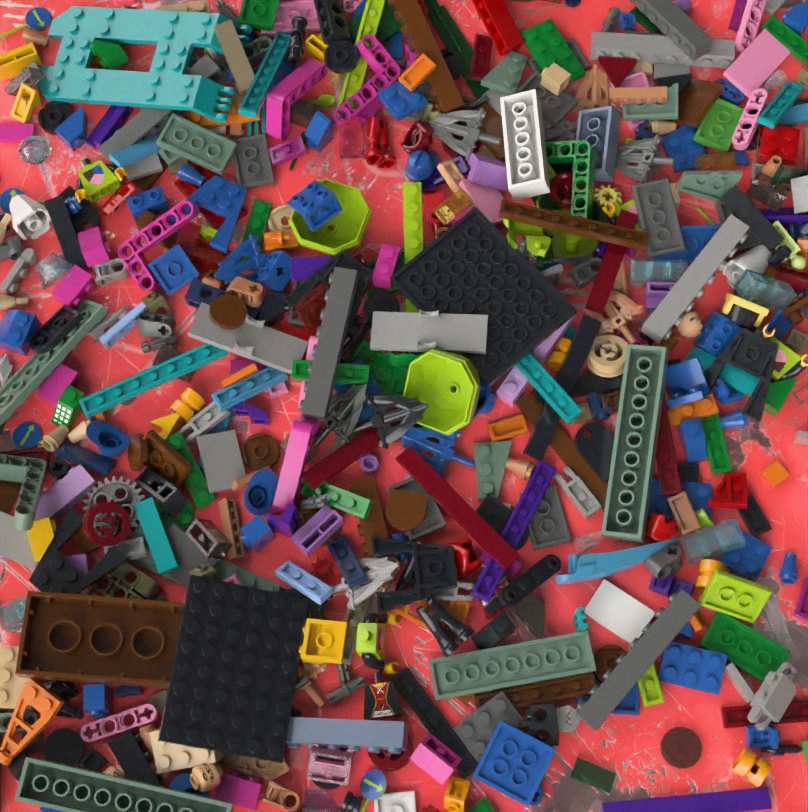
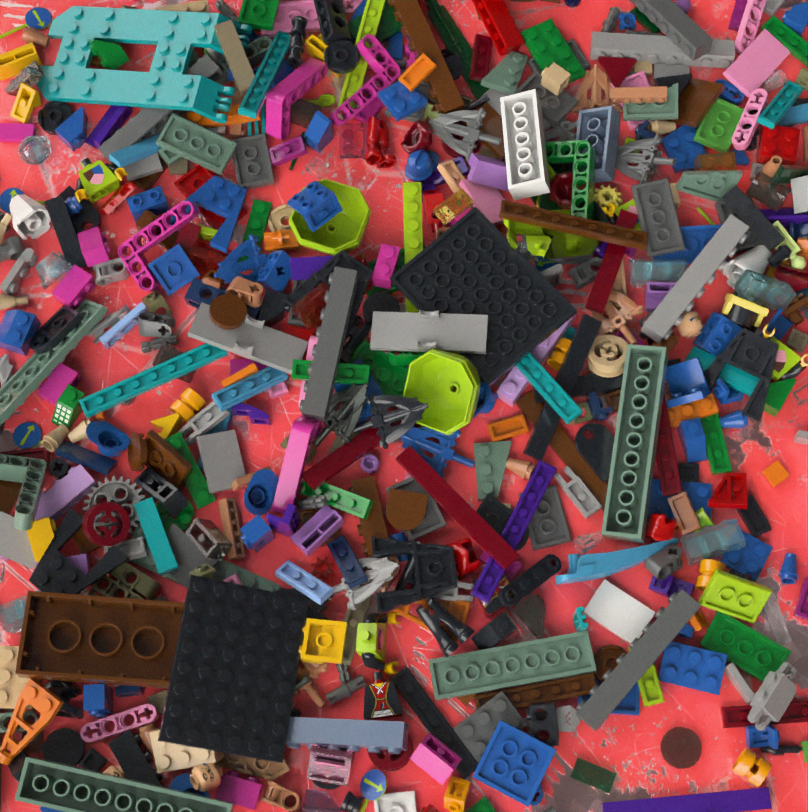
blue cone [177,164,206,187] -> none
reddish brown tile [242,433,280,471] -> none

